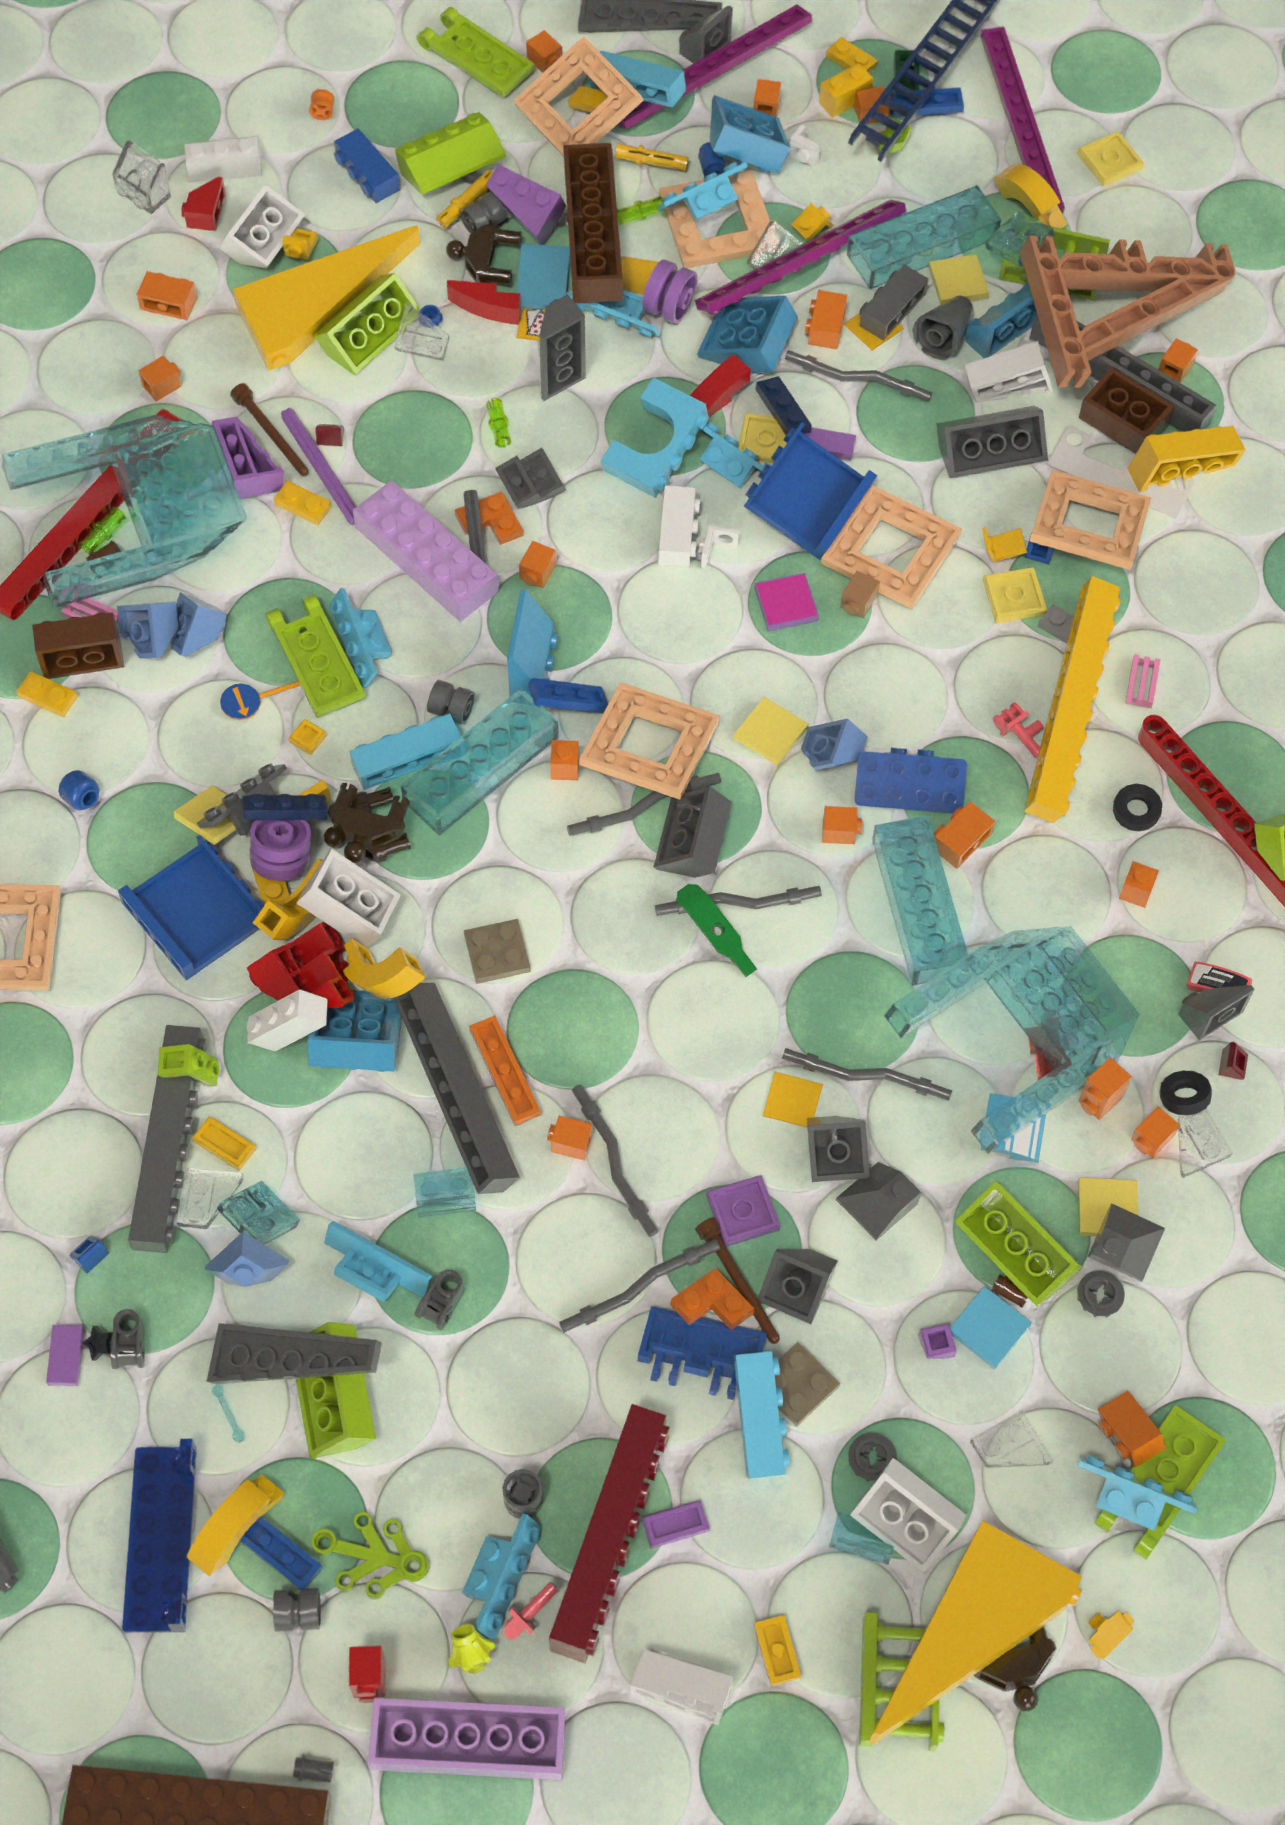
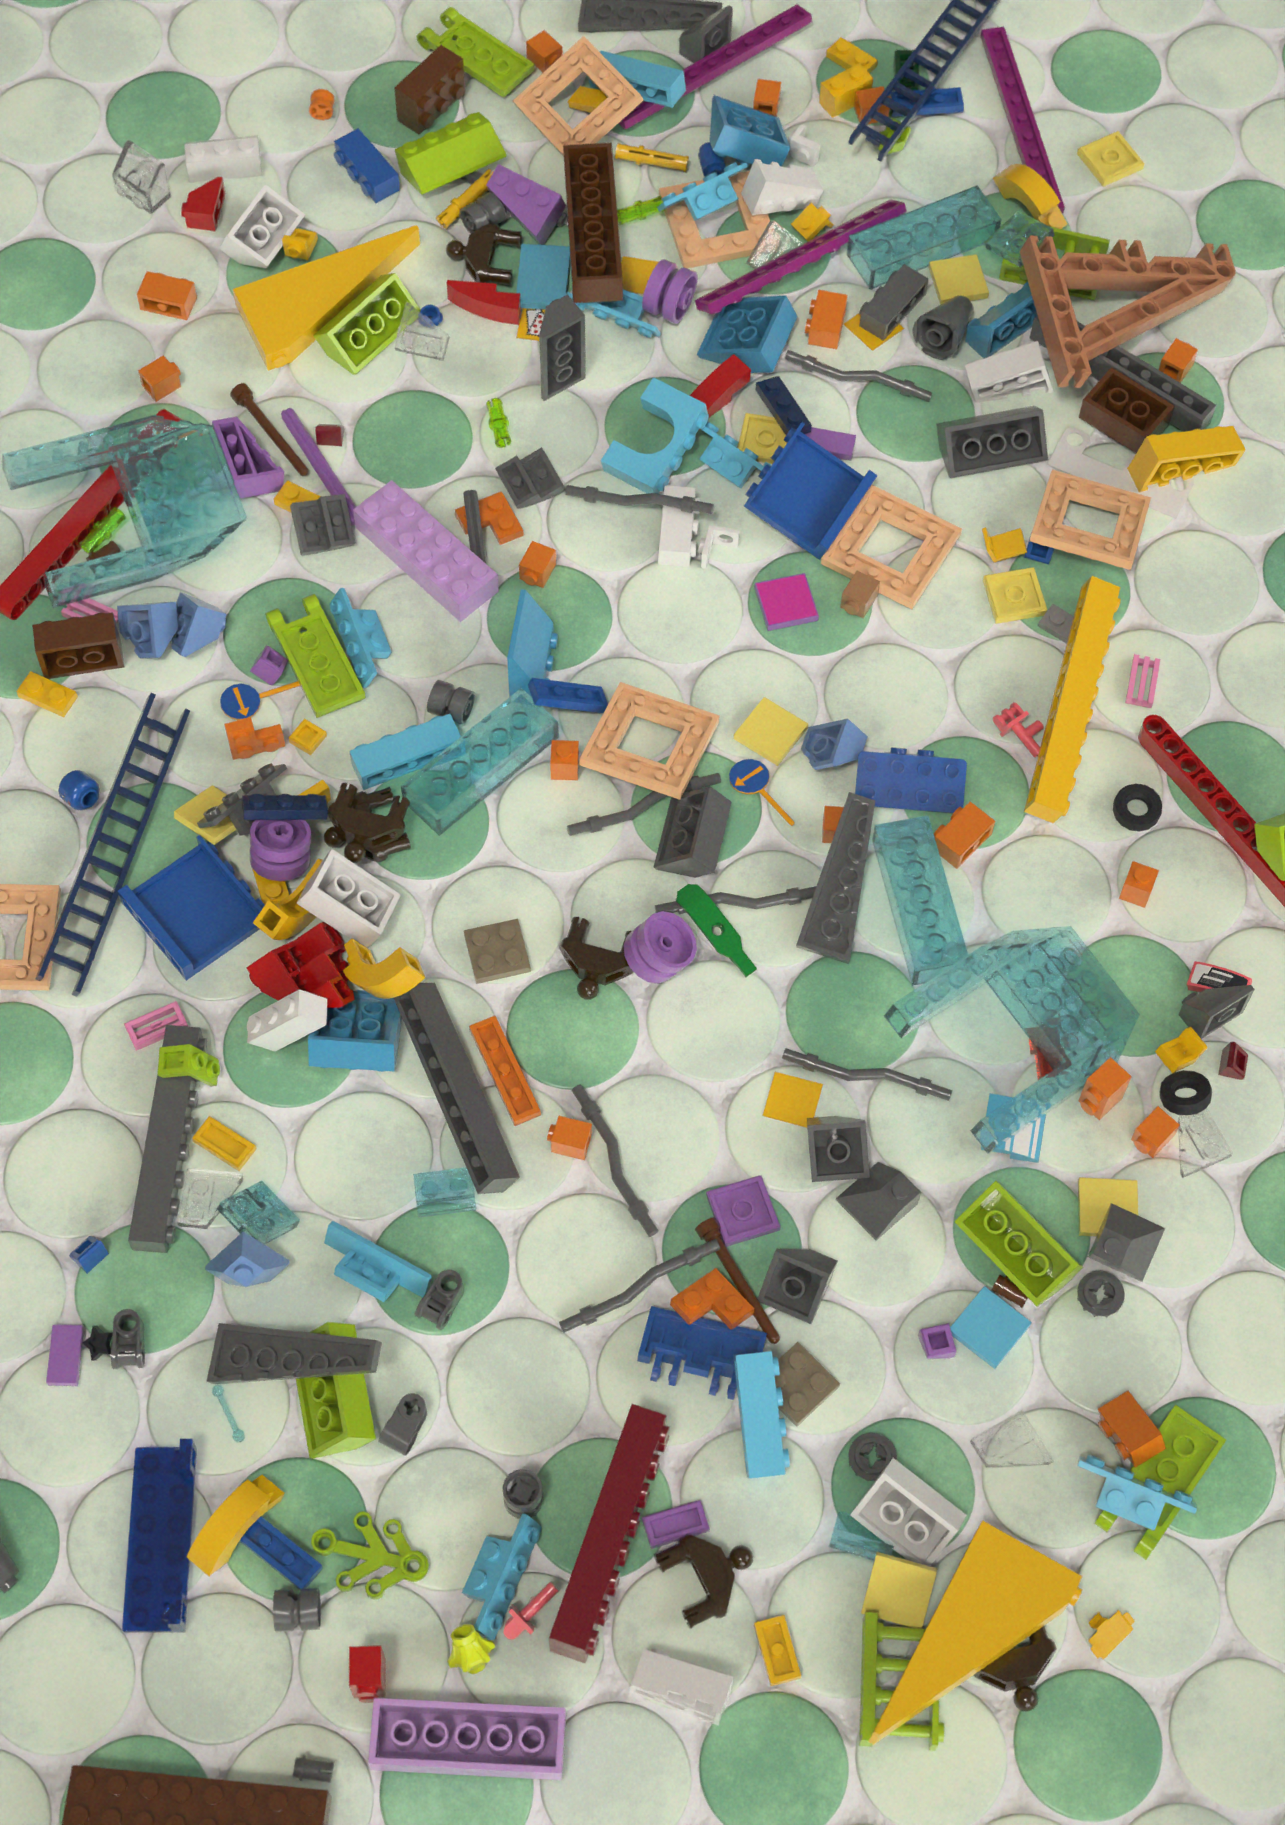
none -> dark blue ladder [35,693,190,997]
none -> bright pink tile [124,1001,188,1051]
none -> orange plate [224,717,285,760]
none -> medium lavender slope [250,645,288,685]
none -> dark grey slope [290,494,356,556]
none -> dark grey piece [378,1393,427,1456]
none -> reddish brown brick [394,45,465,135]
none -> dark brown connector [559,917,633,1000]
none -> dark grey bar [565,485,714,514]
none -> medium lavender wheel [624,911,697,984]
none -> dark brown connector [654,1534,753,1629]
none -> blue piece [729,759,795,826]
none -> white wedge [741,159,823,215]
none -> dark grey wing [796,792,875,964]
none -> light yellow tile [861,1552,937,1629]
none -> yellow bracket [1155,1027,1207,1073]

